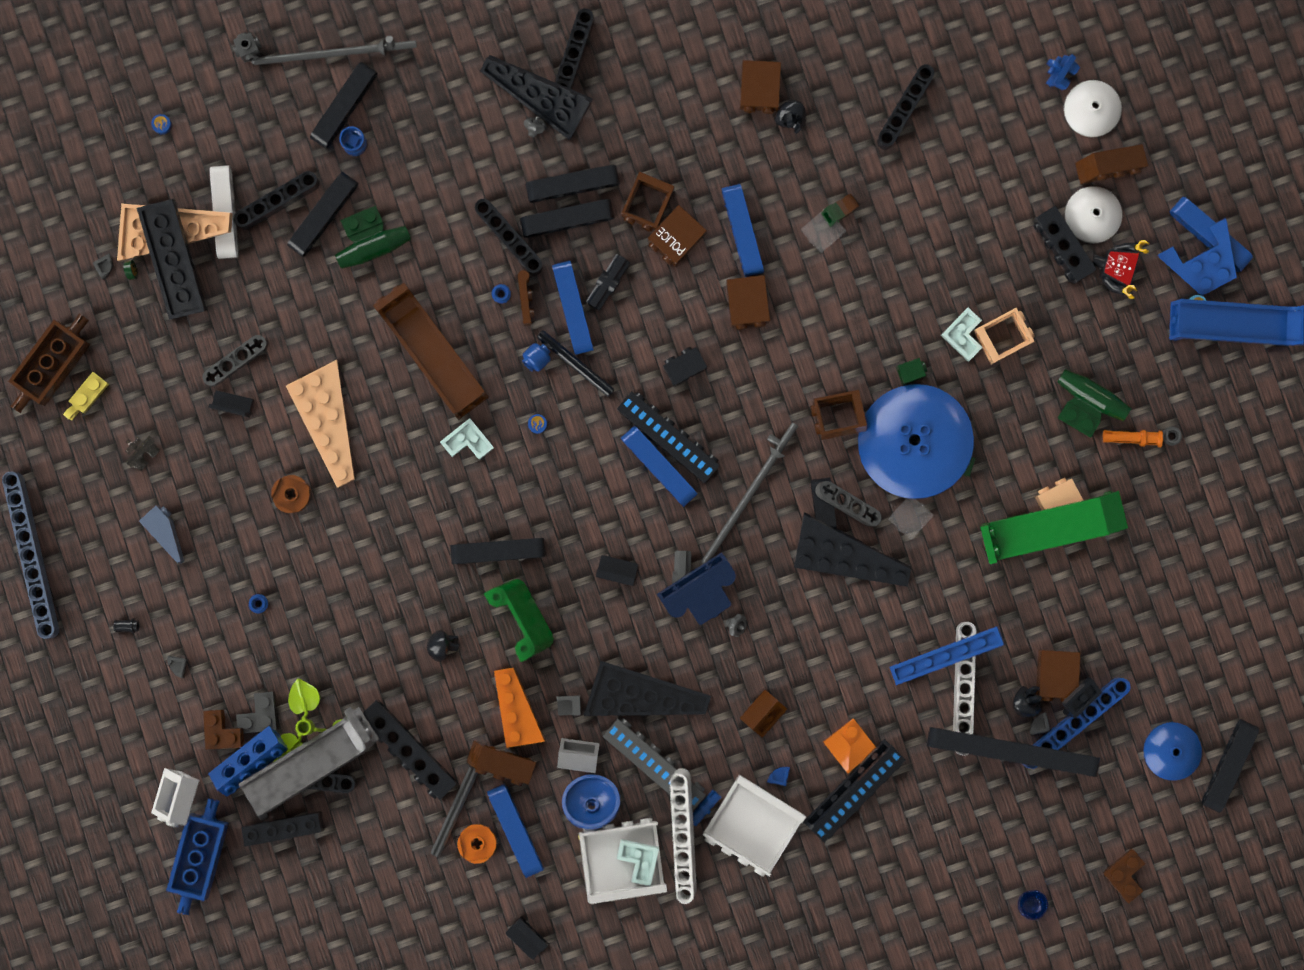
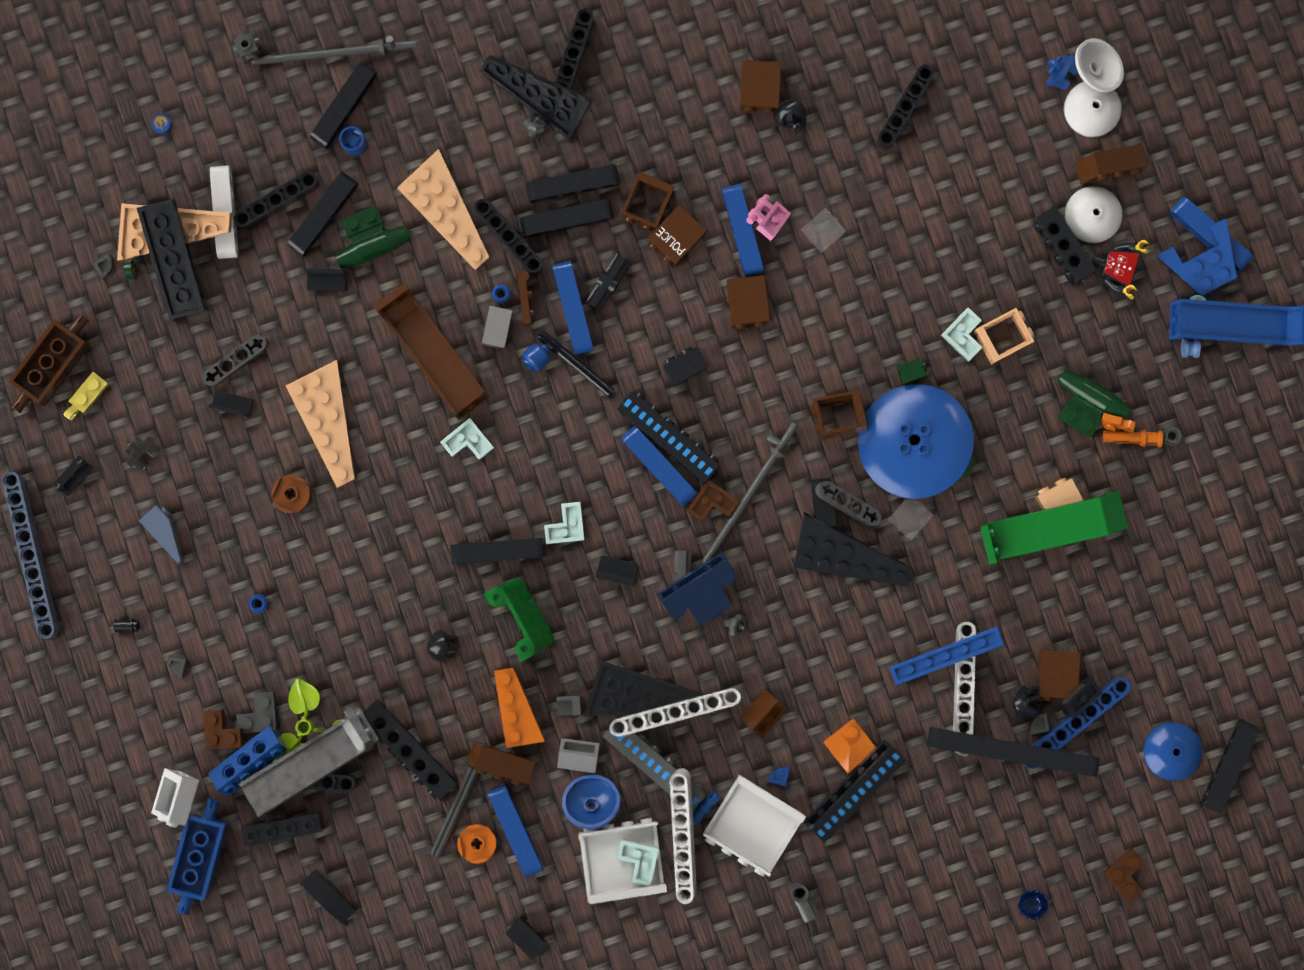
blue tile [528,414,547,434] -> none
leg [821,194,860,228] -> none
none -> black hinge [54,455,93,496]
none -> black slope [300,869,357,924]
none -> black panel [305,269,347,292]
none -> light nougat wing [397,149,489,271]
none -> light grey brick [481,306,512,348]
none -> light aqua plate [544,502,585,544]
none -> white beam [610,688,741,737]
none -> reddish brown plate [687,480,740,522]
none -> bright pink plate [746,194,791,241]
none -> dark grey piece [790,882,820,922]
none -> white dish [1075,38,1124,92]
none -> orange plate [1101,413,1136,433]
none -> medium blue wheel [1181,339,1201,358]

